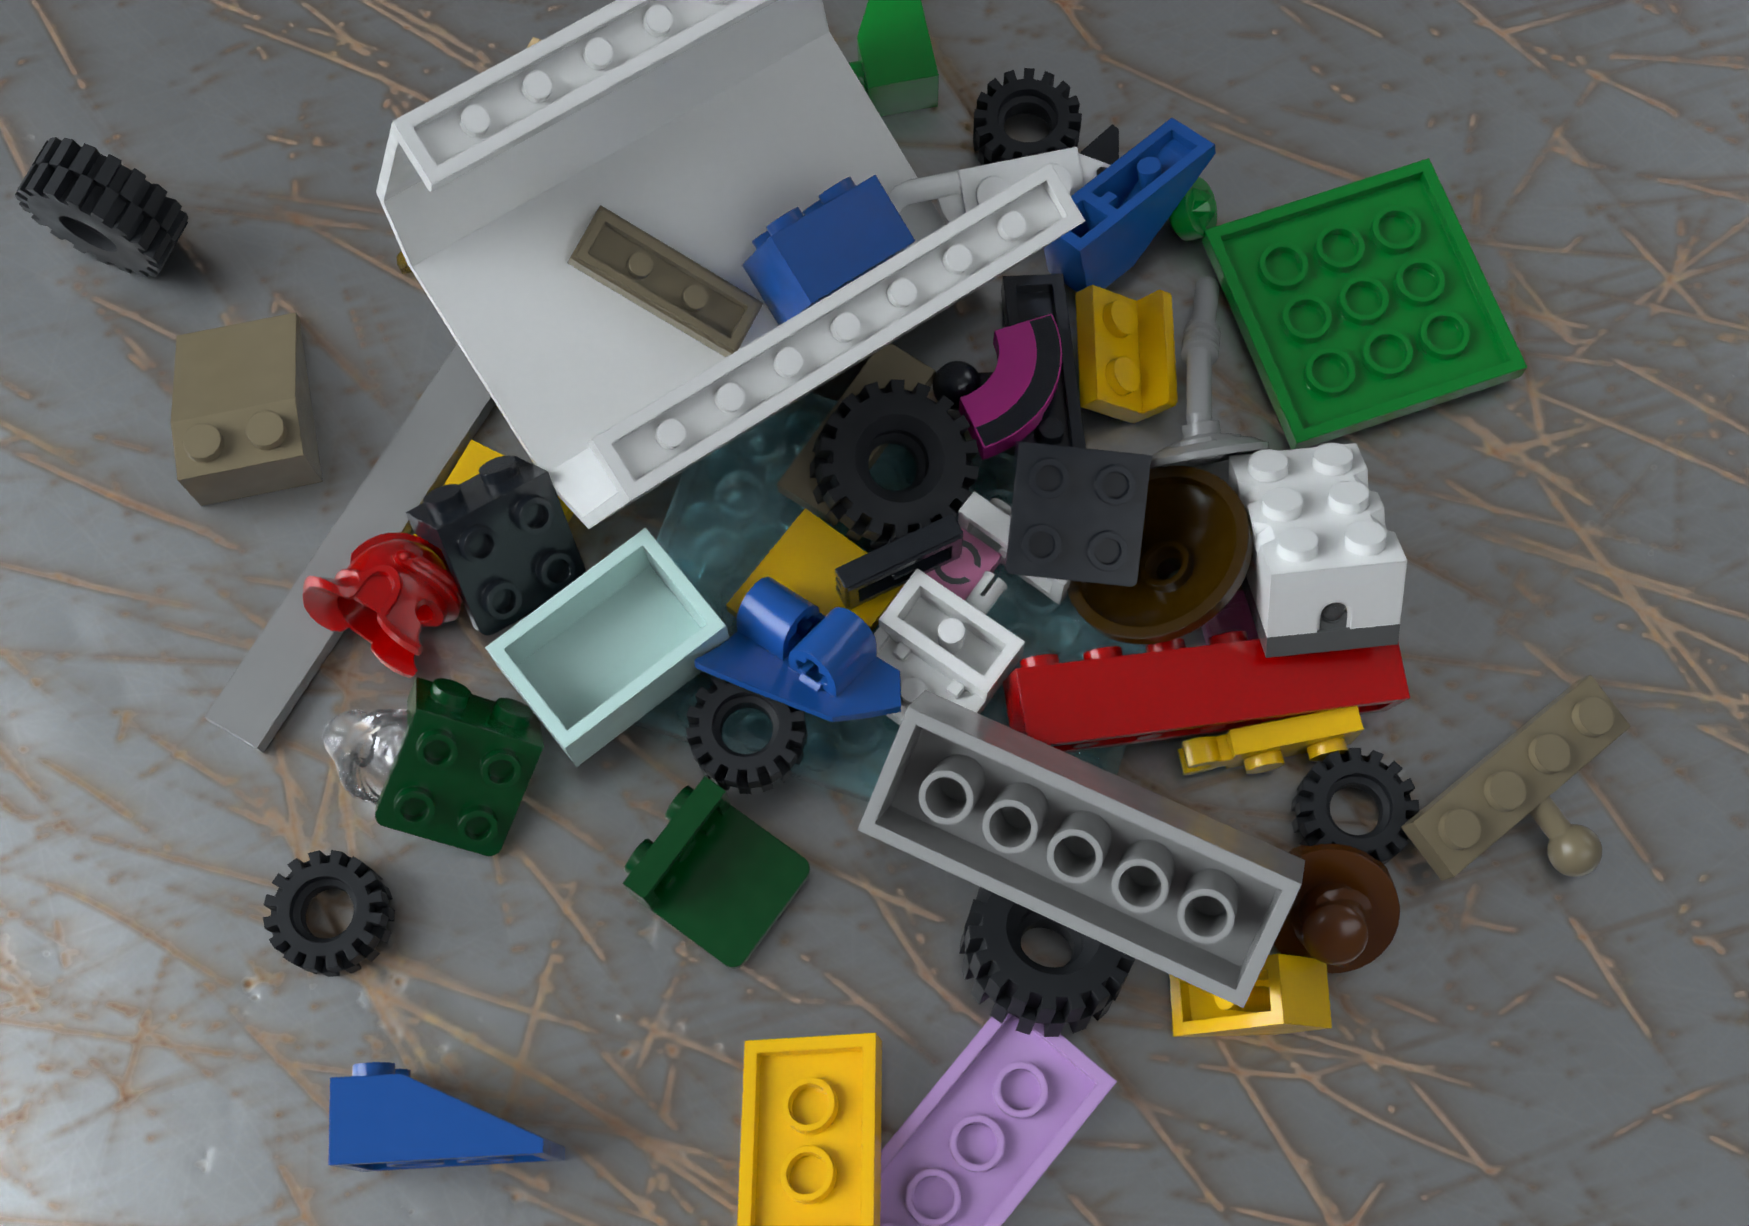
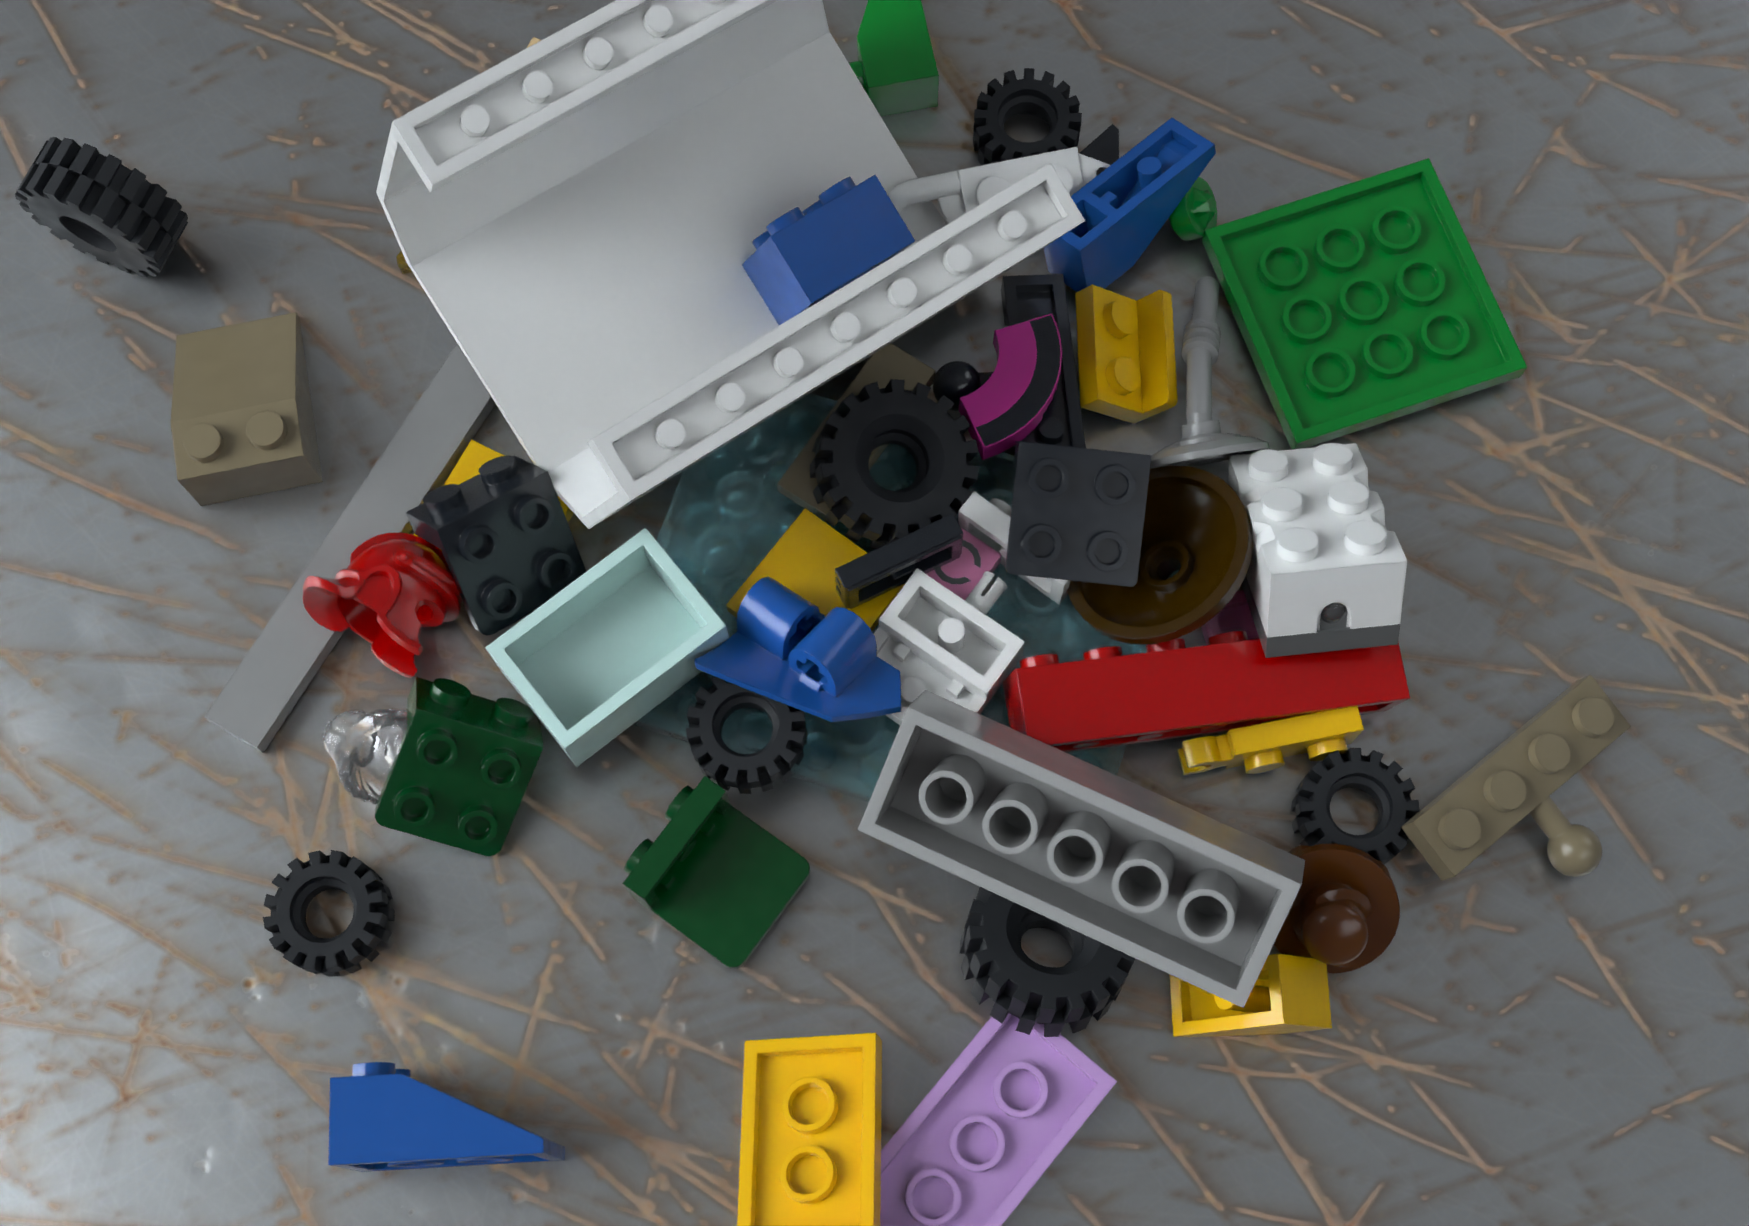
dark tan tile [567,205,764,357] -> none

